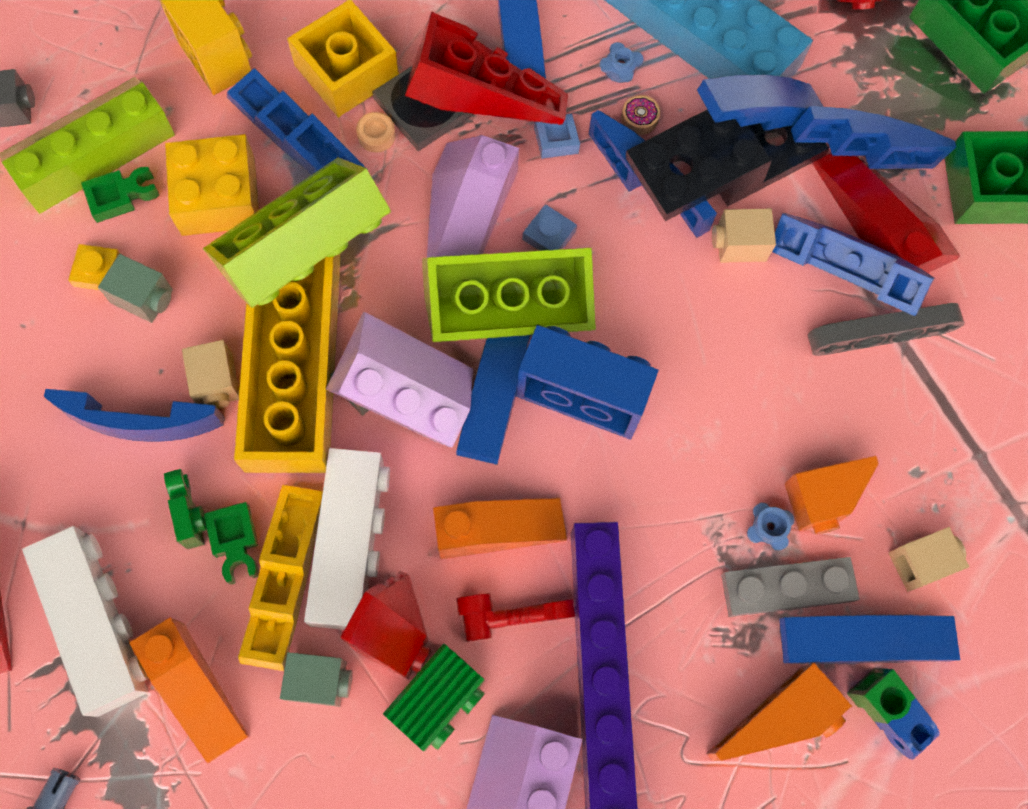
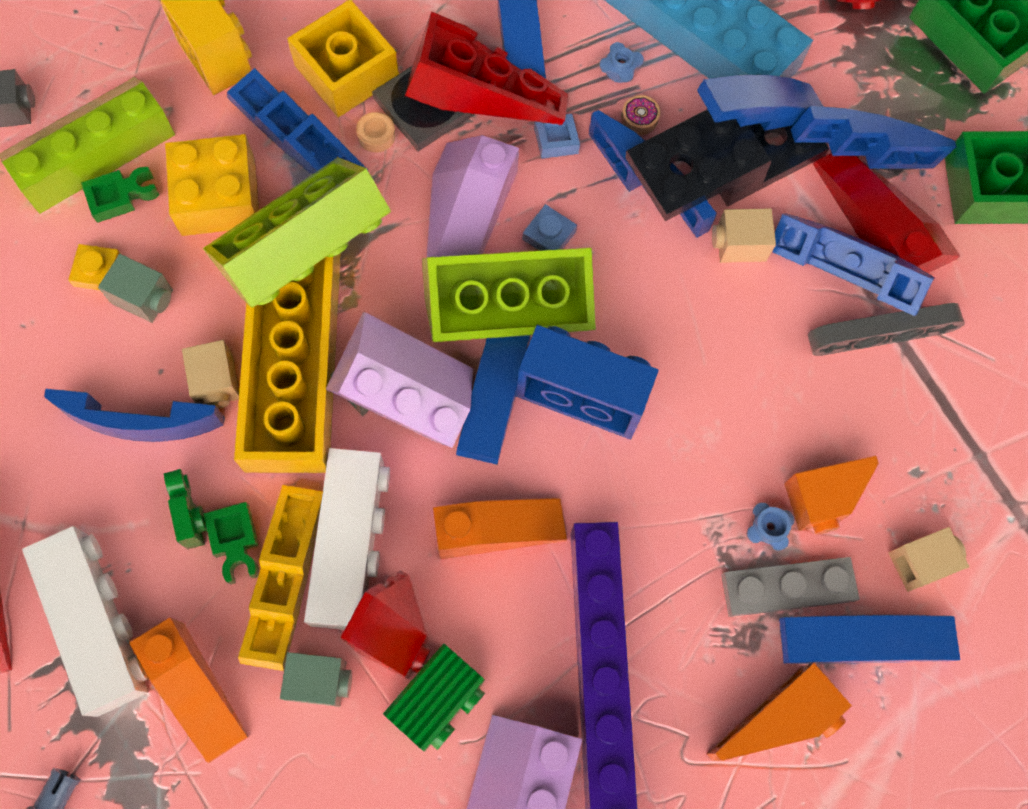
red brick [456,593,575,642] -> none
leg [847,668,940,760] -> none

